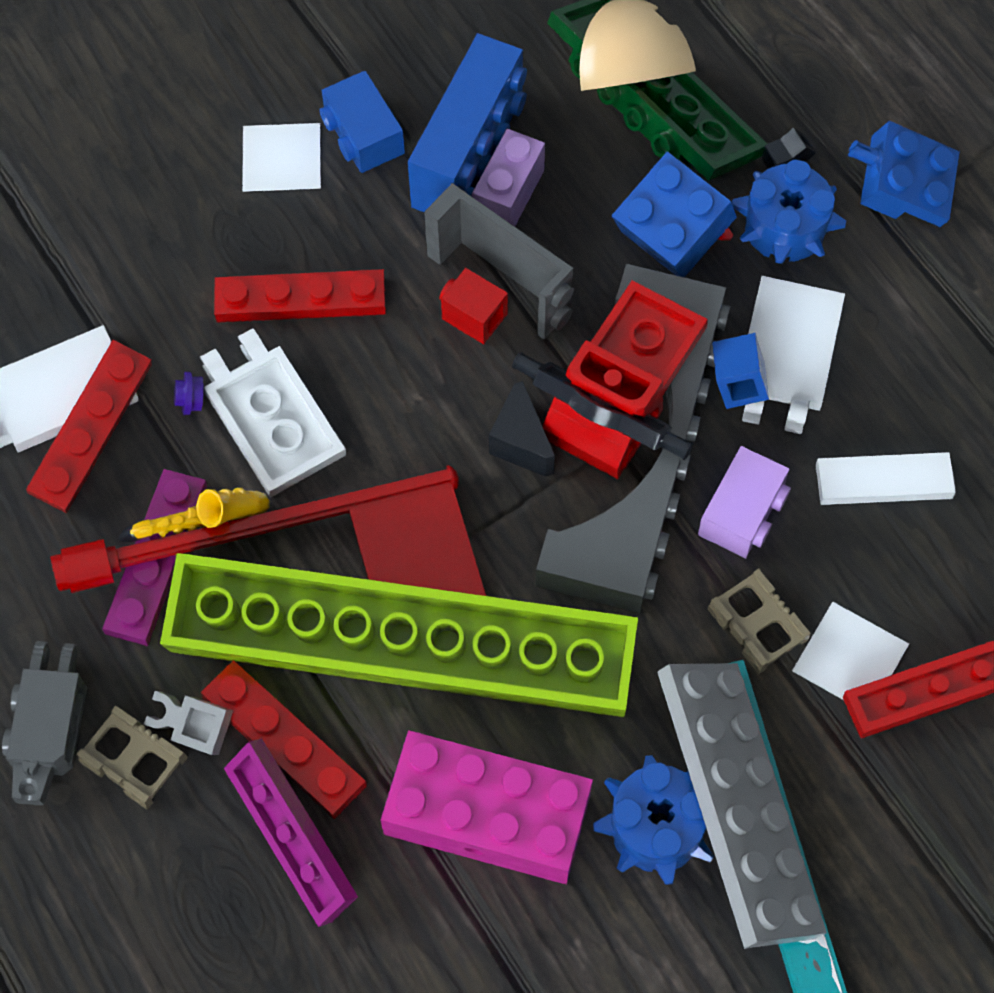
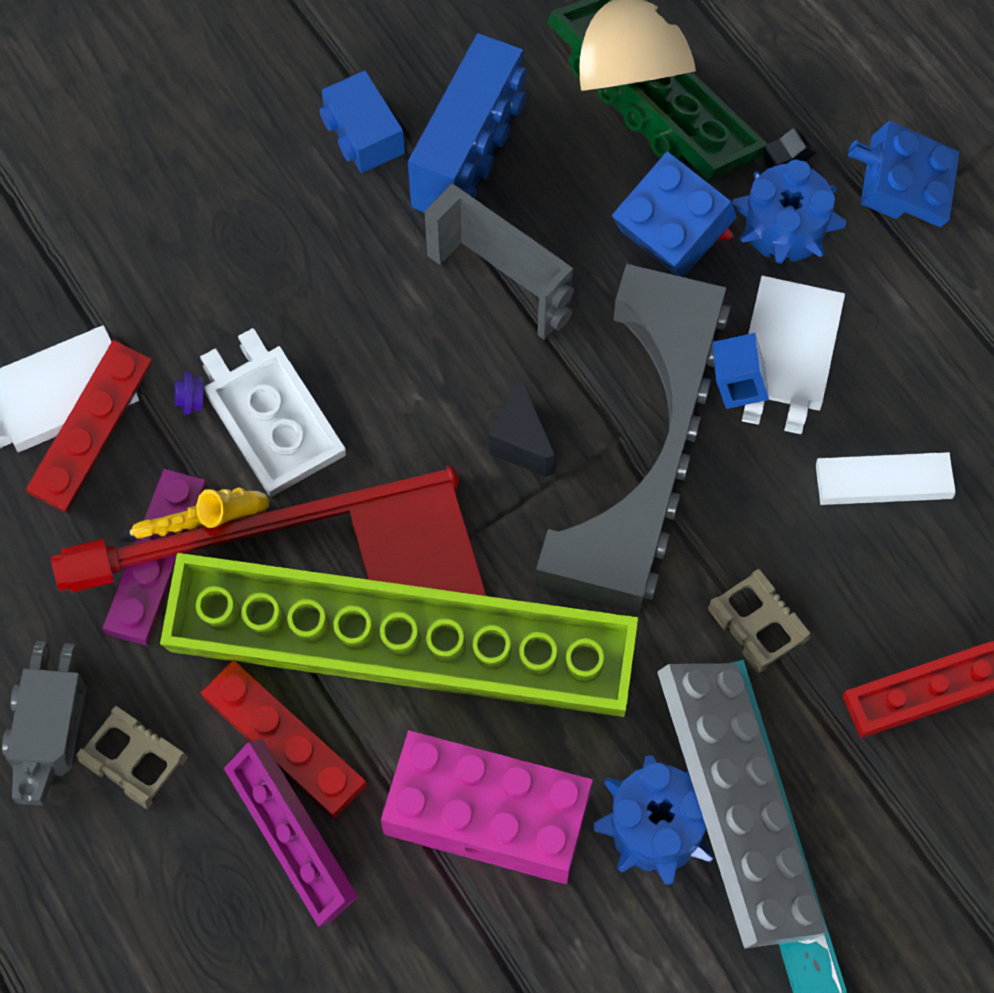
light grey plate [144,691,233,755] -> none
red plate [214,269,386,323] -> none
white sticker [243,123,321,192] -> none
red brick [439,268,508,345] -> none
lavender brick [472,129,545,227] -> none
red piece [512,280,708,479] -> none
lavender brick [698,446,791,559] -> none
white sticker [792,602,909,700] -> none

